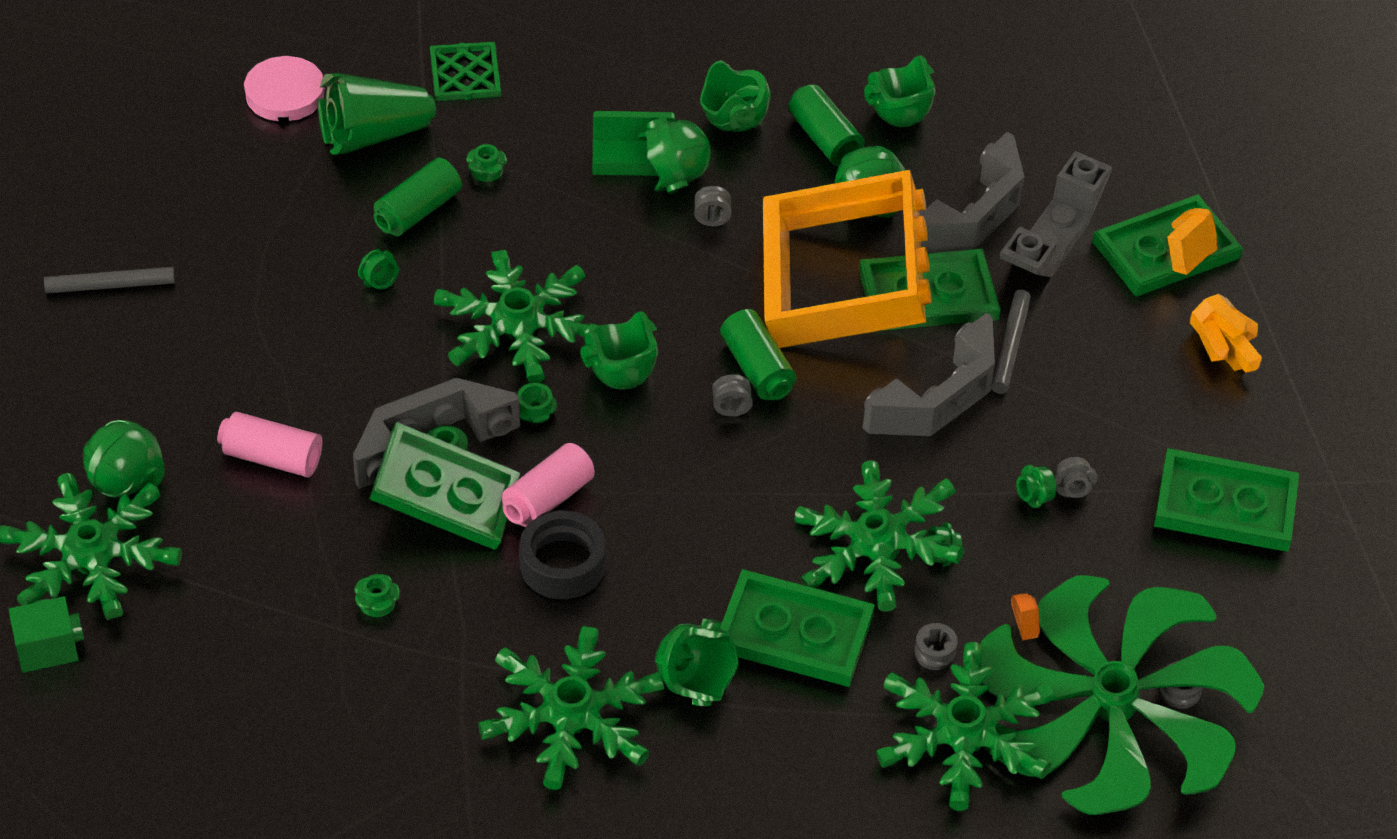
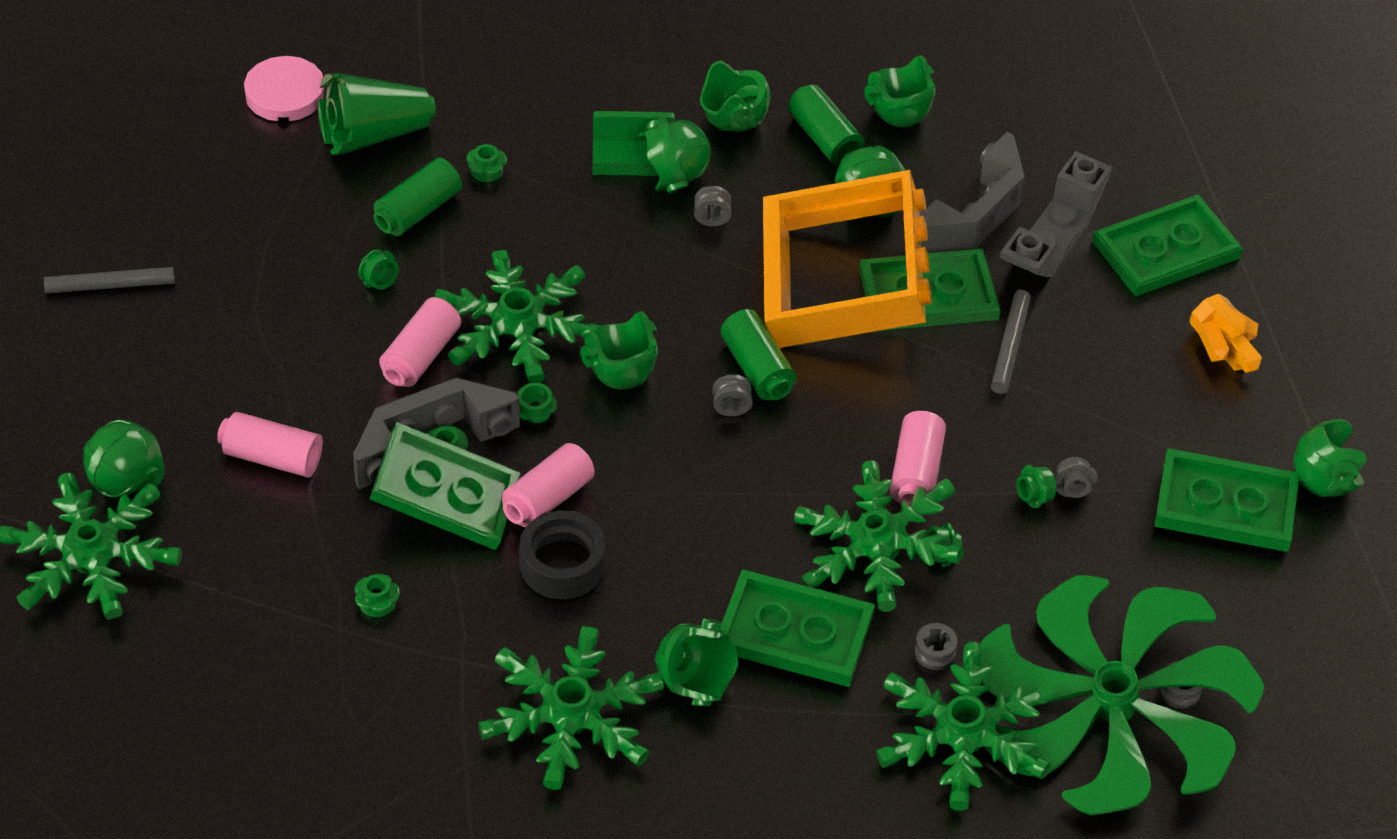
green brick [8,596,84,673] -> none
green window [430,42,501,101] -> none
dark grey slope [863,313,995,436] -> none
orange tile [1011,593,1040,641] -> none
light orange tile [1167,208,1217,275] -> none
none -> bright pink brick [379,297,461,387]
none -> bright pink brick [890,411,946,505]
none -> green cap [1294,419,1367,497]

